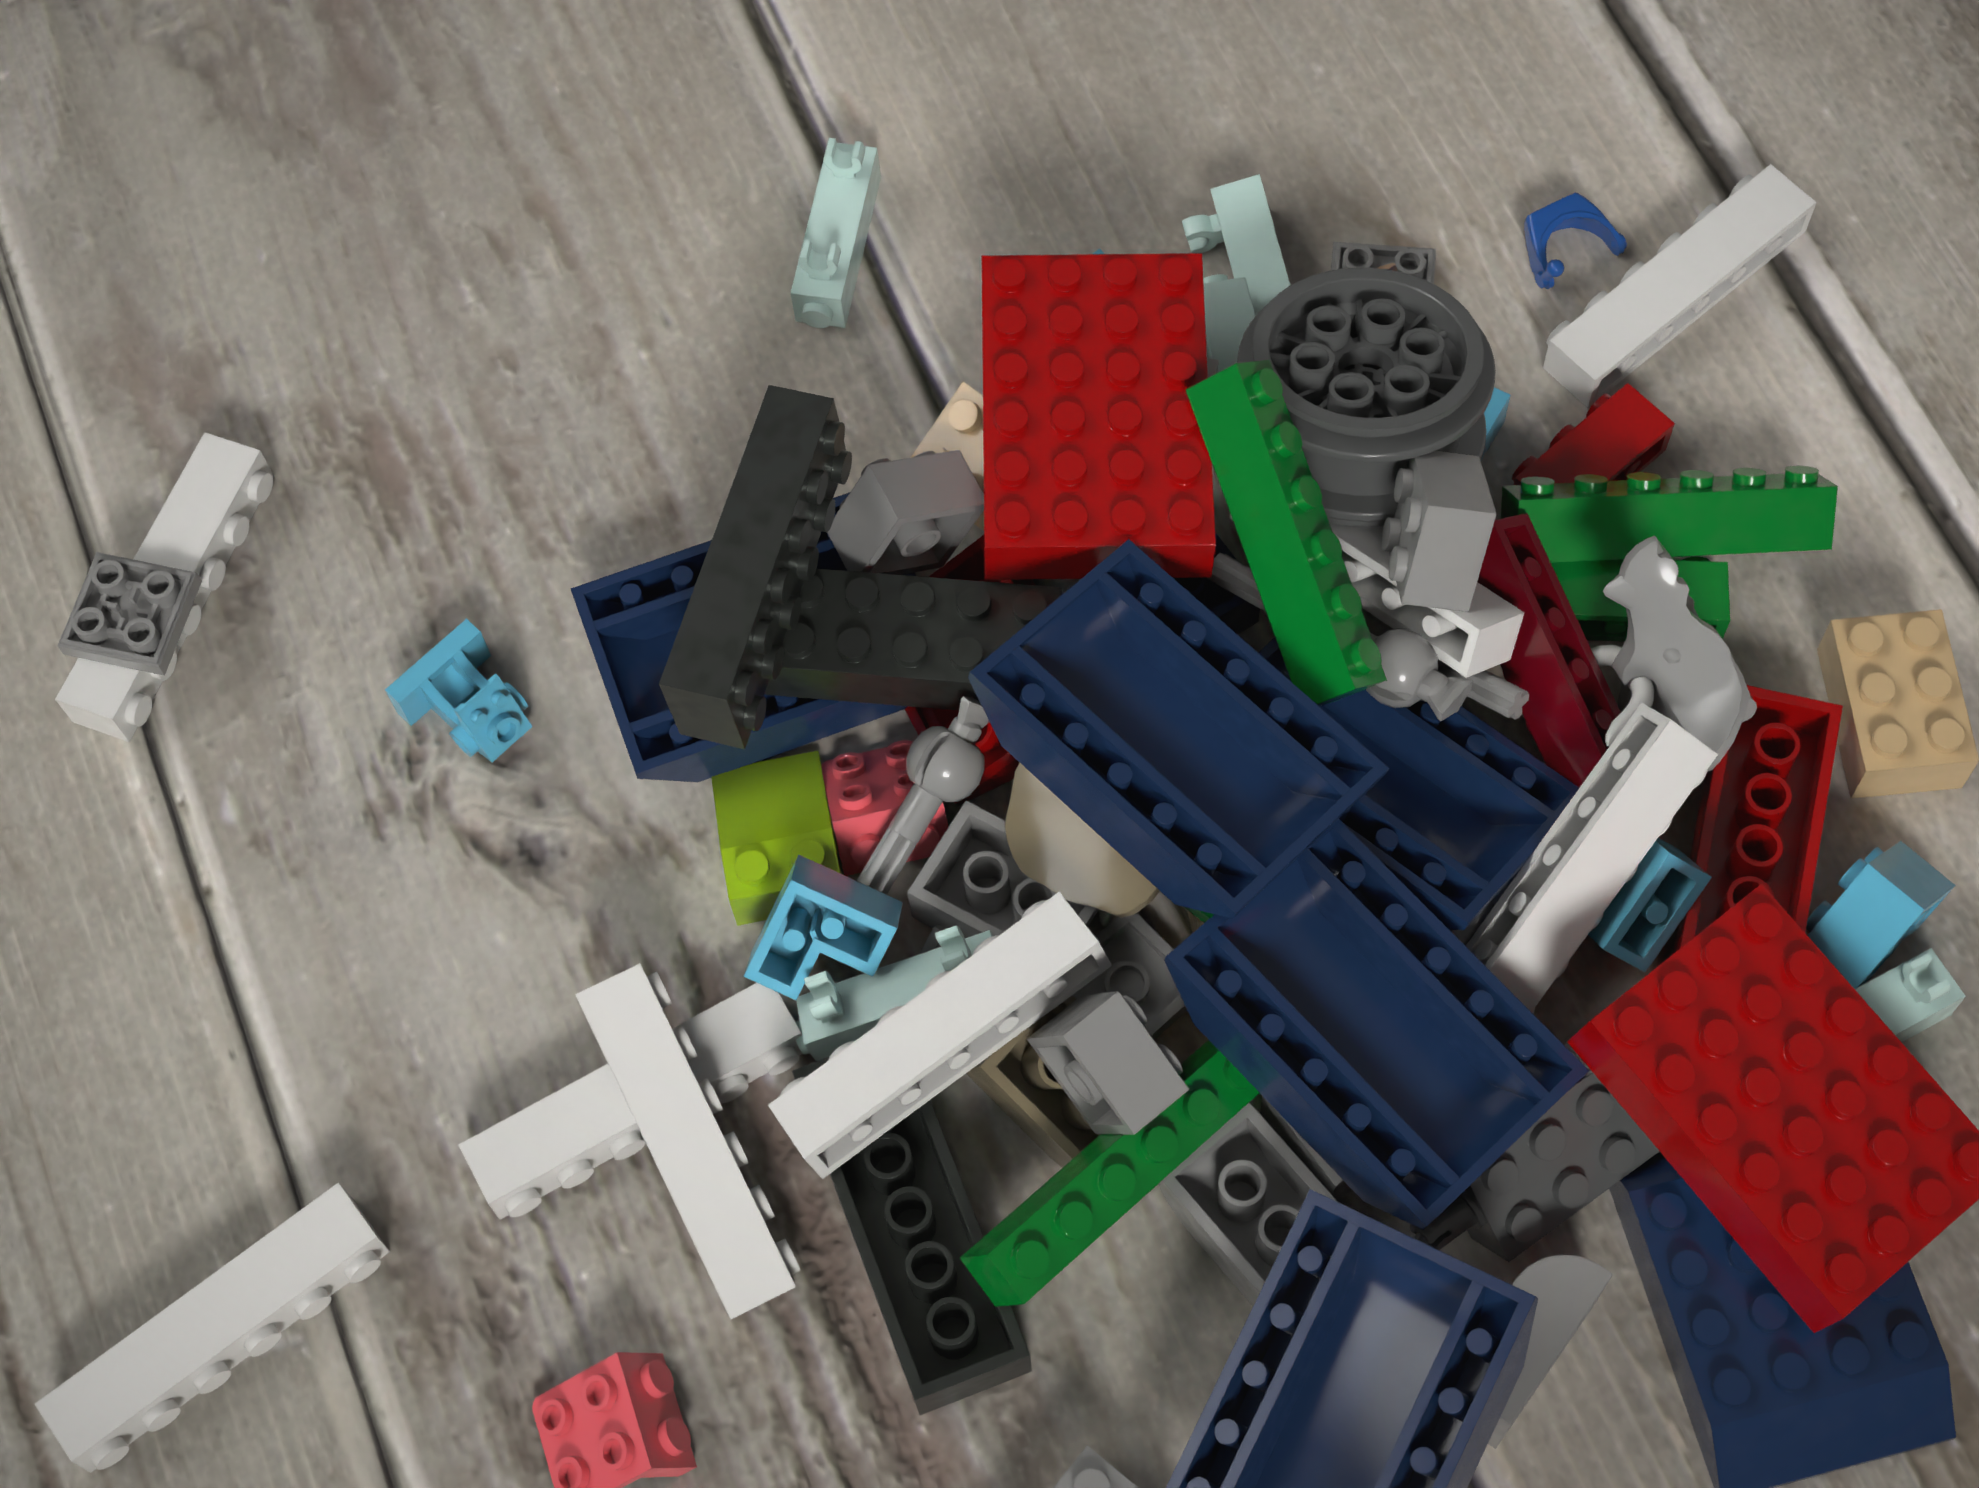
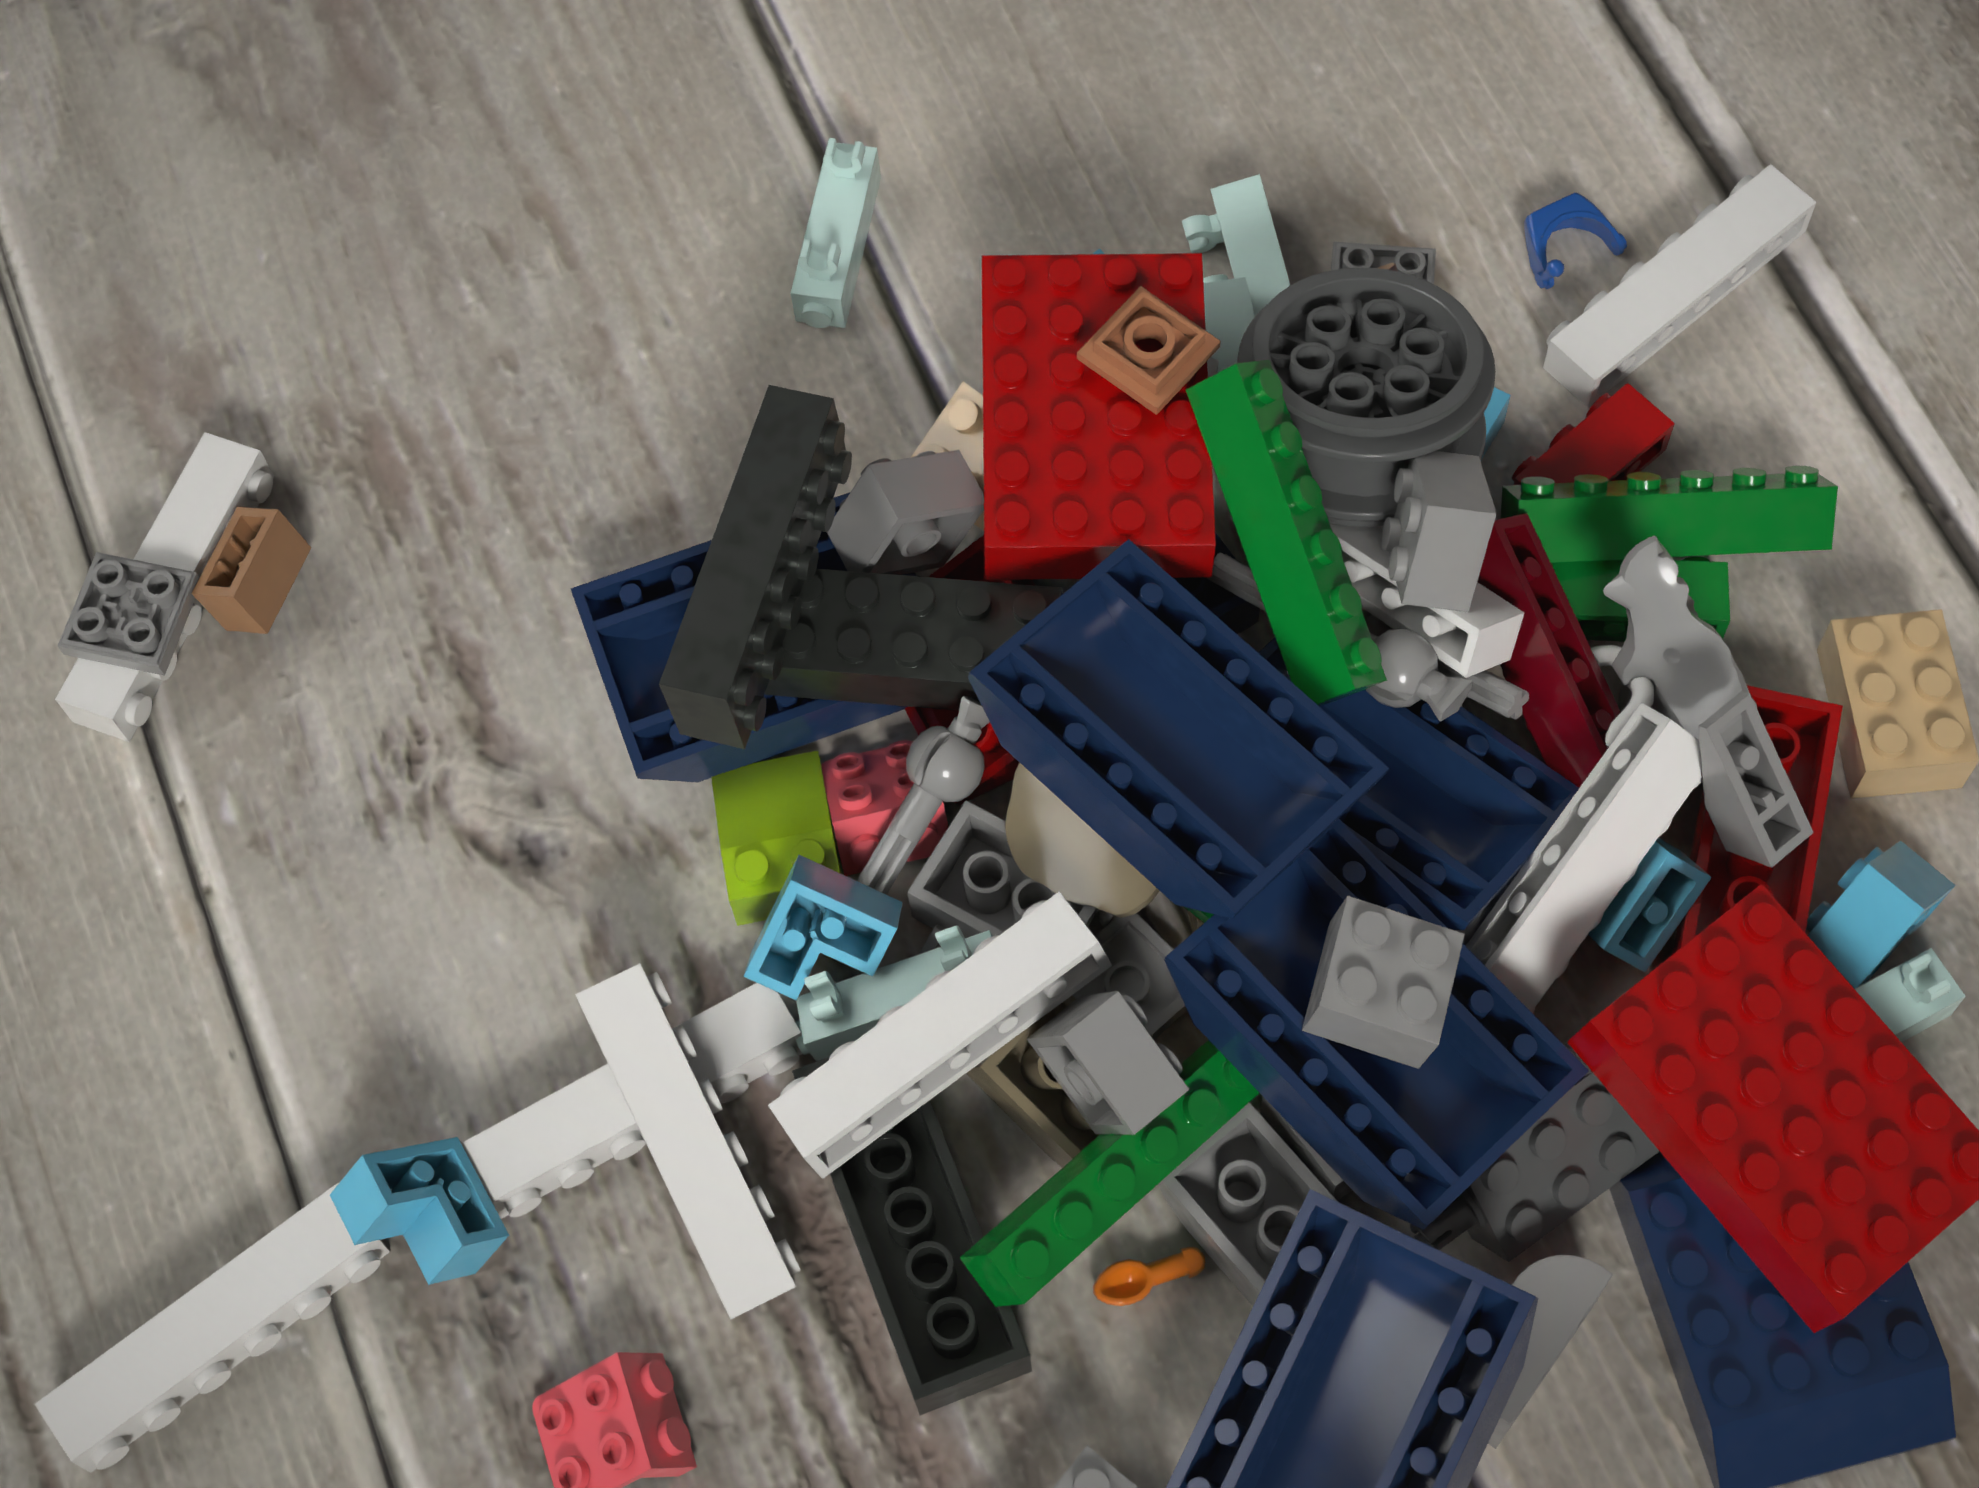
medium azure tile [385,618,533,762] -> none
none -> medium nougat brick [191,507,312,634]
none -> medium azure brick [330,1137,509,1285]
none -> nougat piece [1077,286,1221,415]
none -> orange piece [1093,1247,1206,1306]
none -> light grey brick [1302,896,1465,1069]
none -> light grey slope [1699,691,1814,868]

